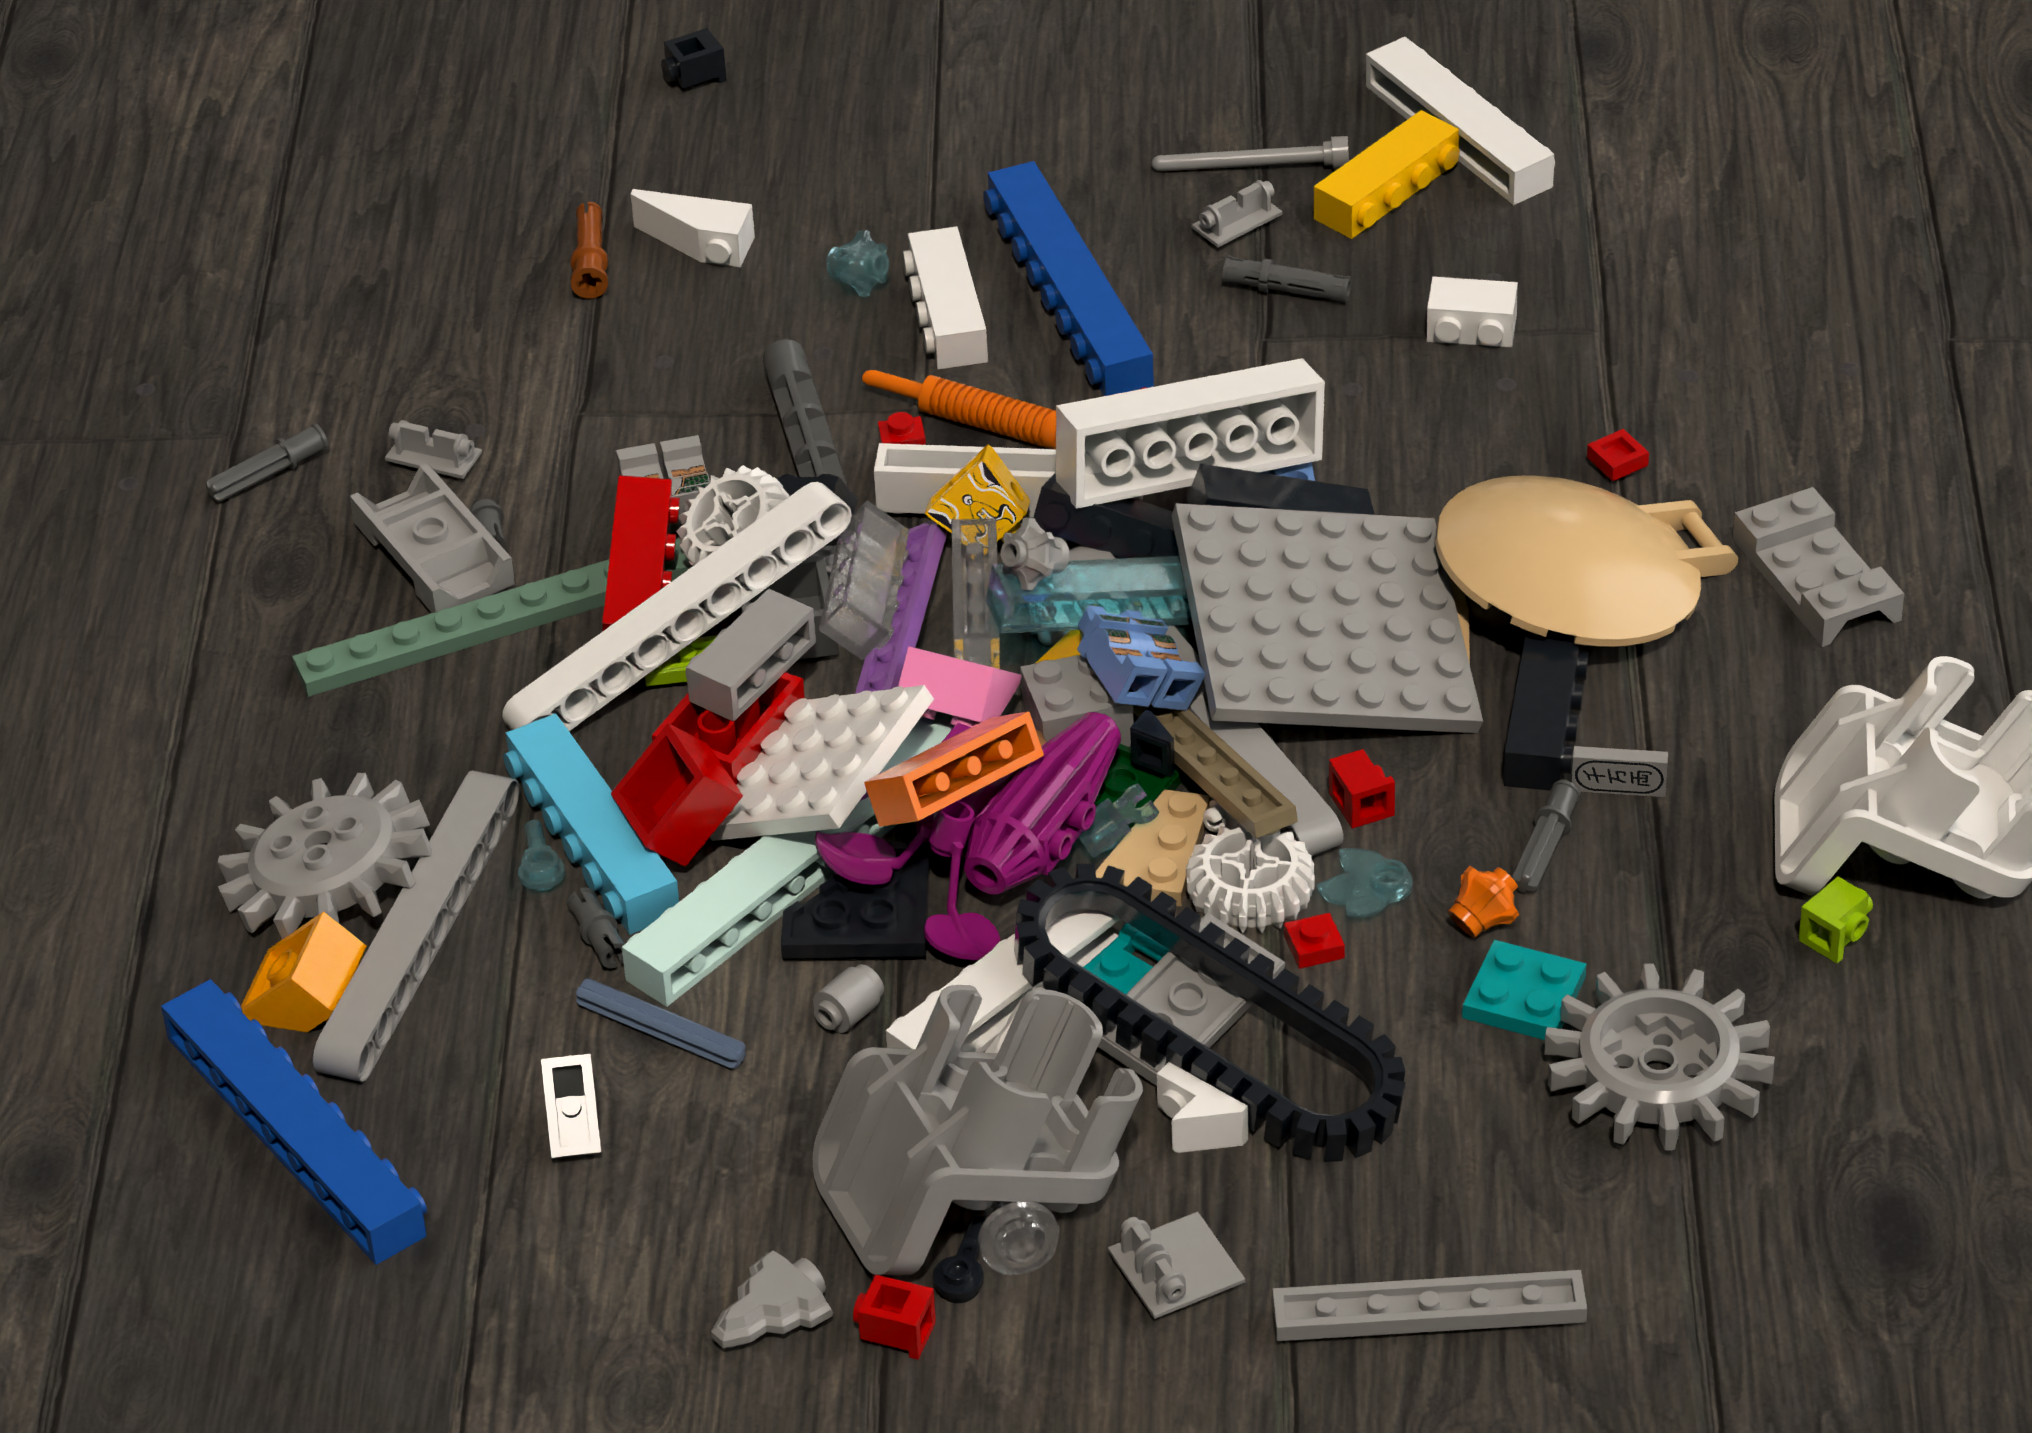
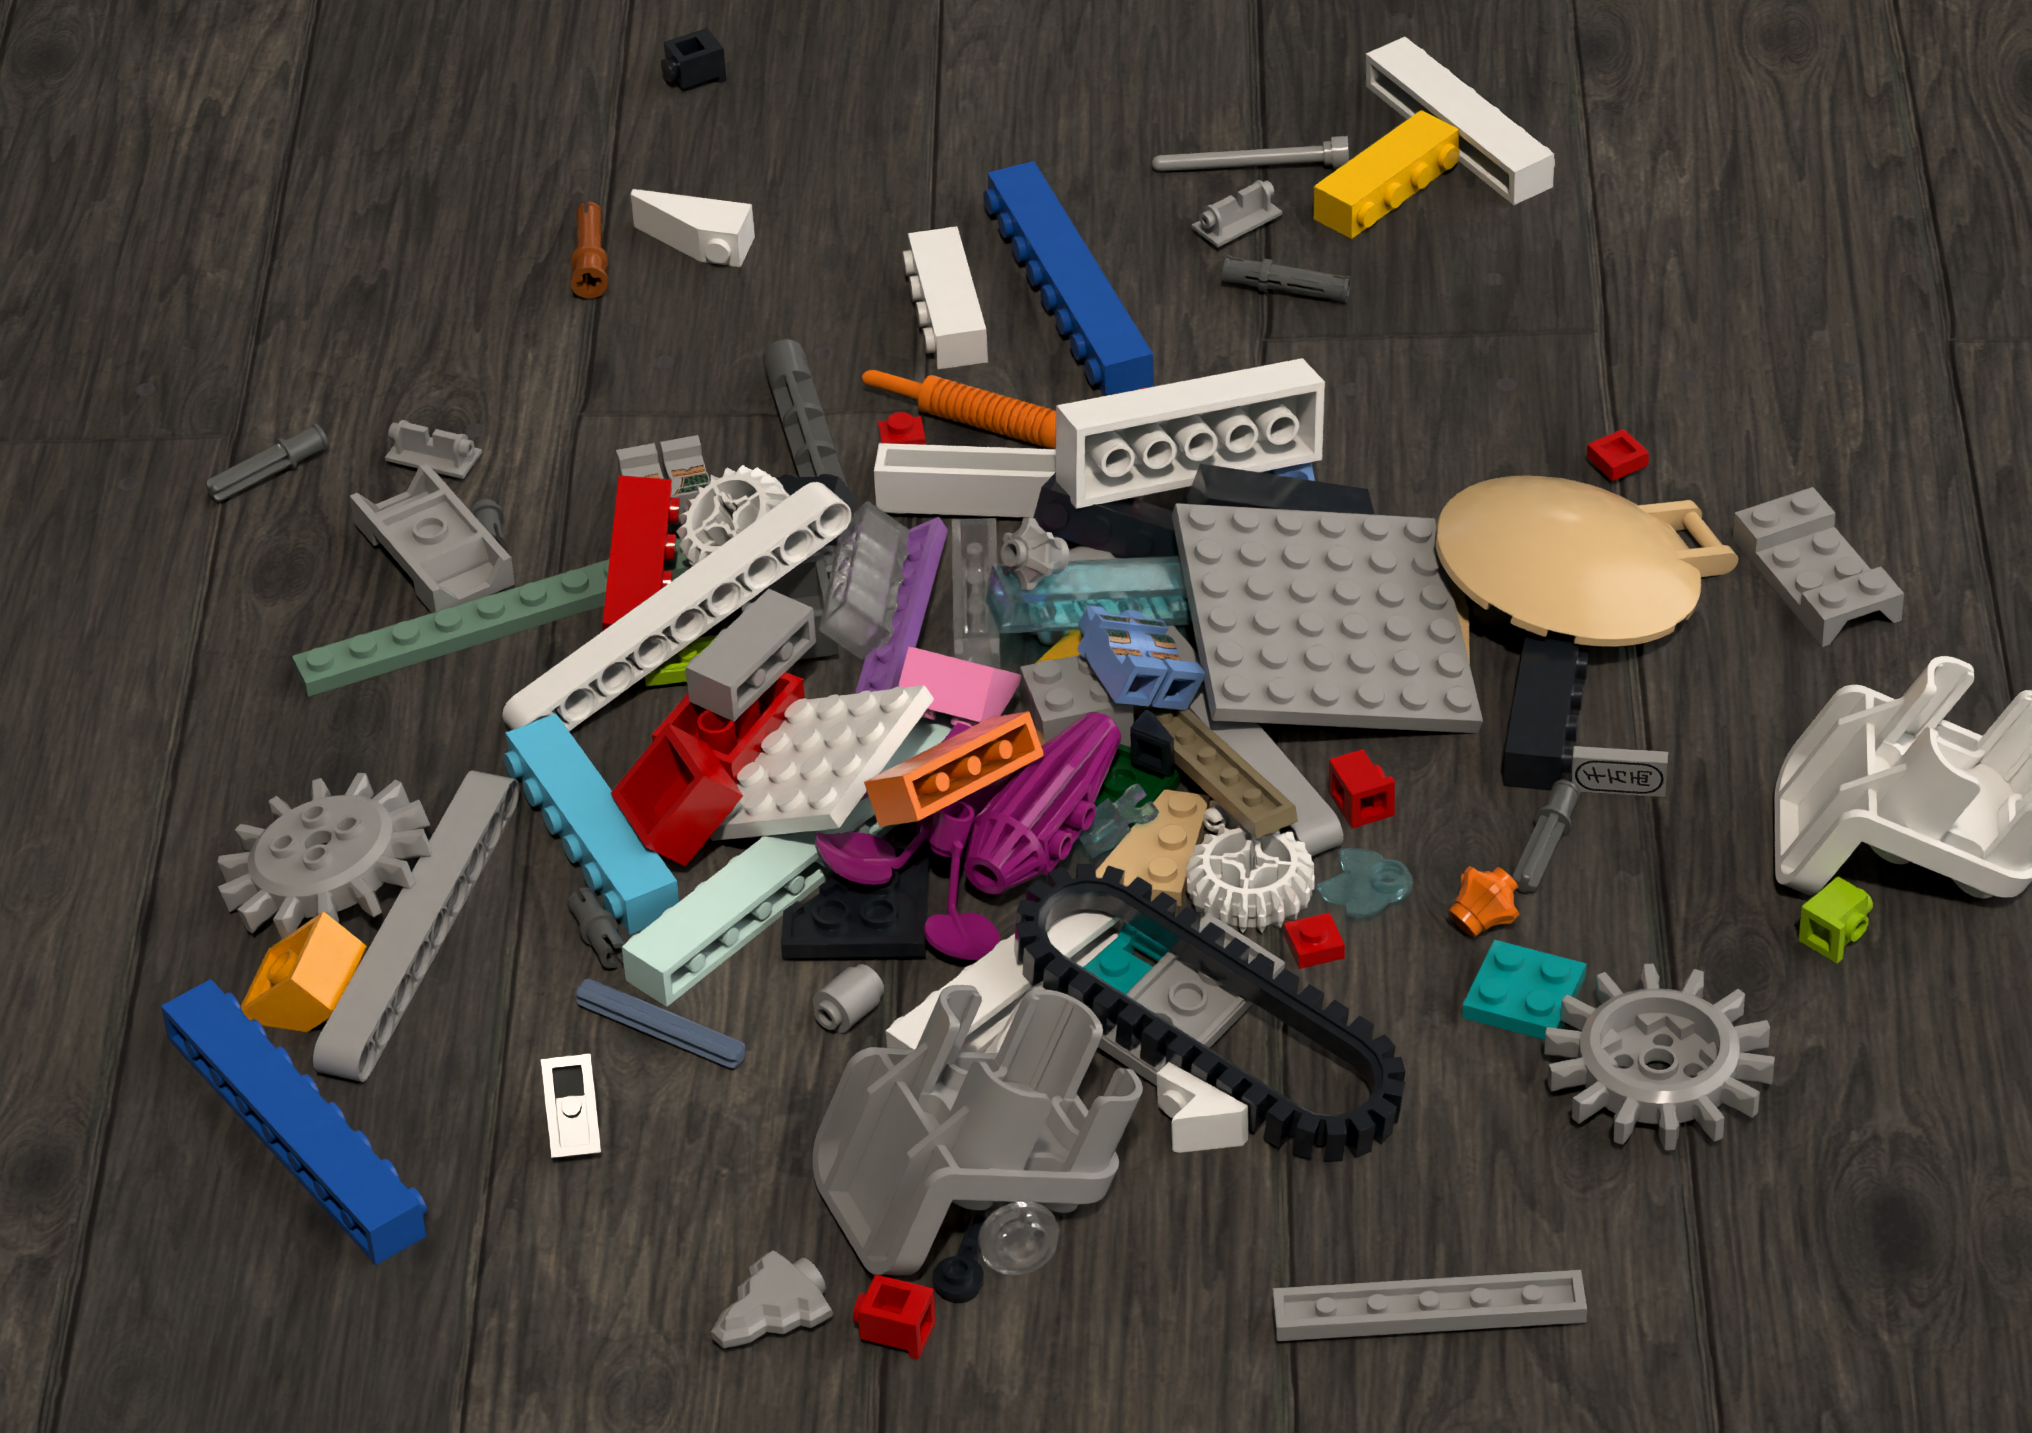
clear light blue plate [518,820,566,891] -> none
clear light blue rock [827,230,889,297] -> none
yellow torso [925,444,1030,553] -> none
light grey hinge [1108,1211,1245,1319] -> none
white brick [1427,277,1518,348] -> none

